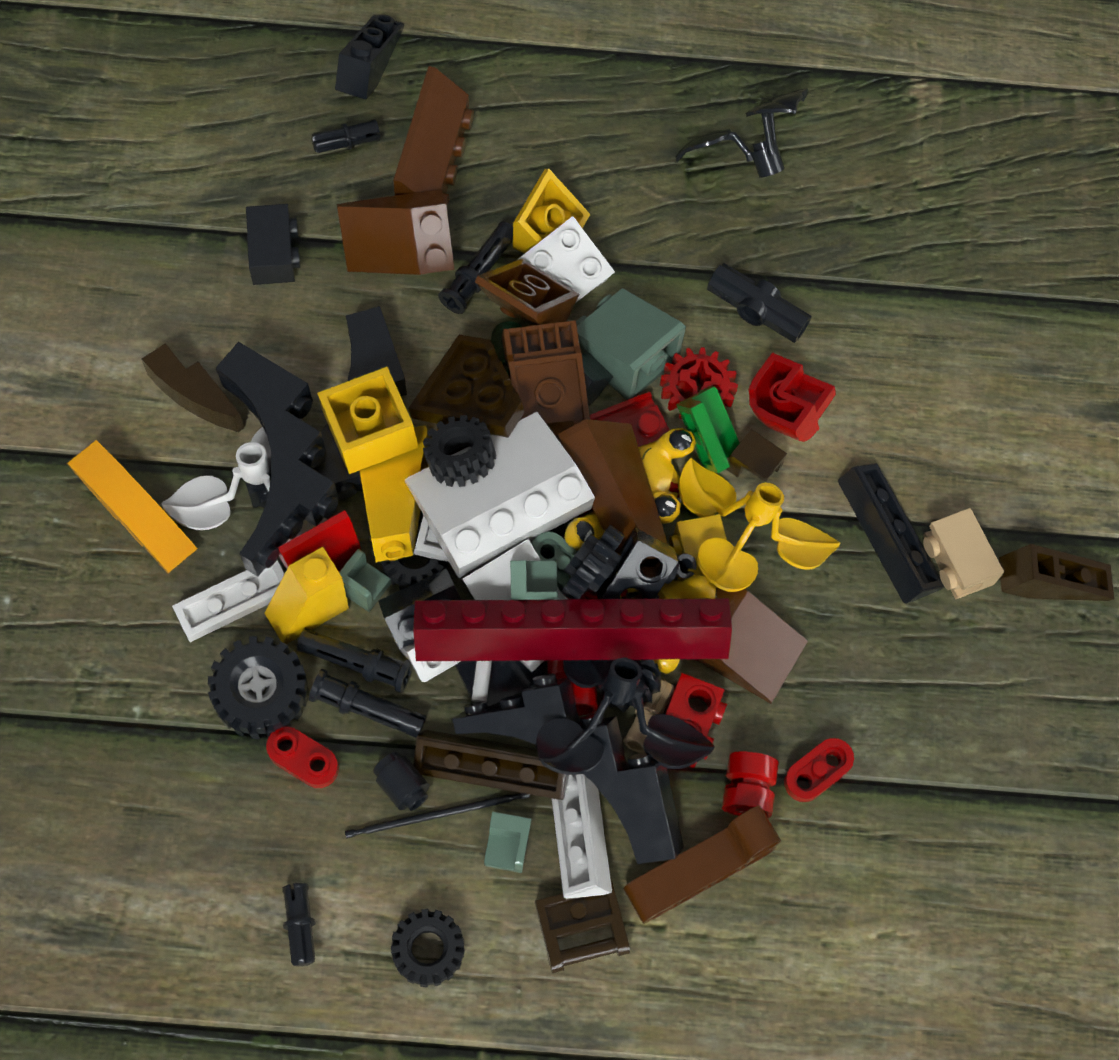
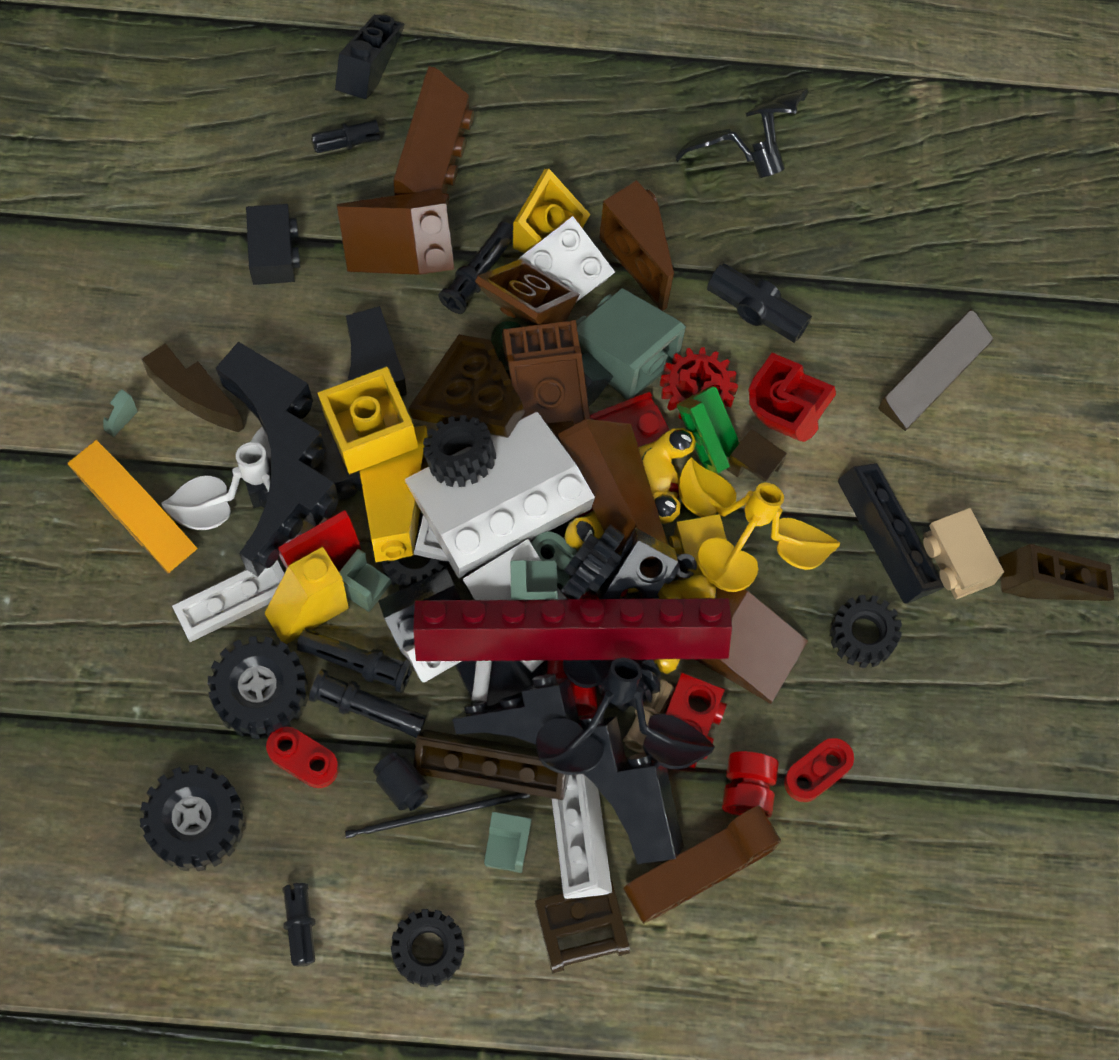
none -> sand green tile [103,389,138,437]
none -> black wheel [140,765,246,871]
none -> reddish brown slope [599,180,674,311]
none -> black tyre [829,595,902,668]
none -> slope [878,309,993,431]

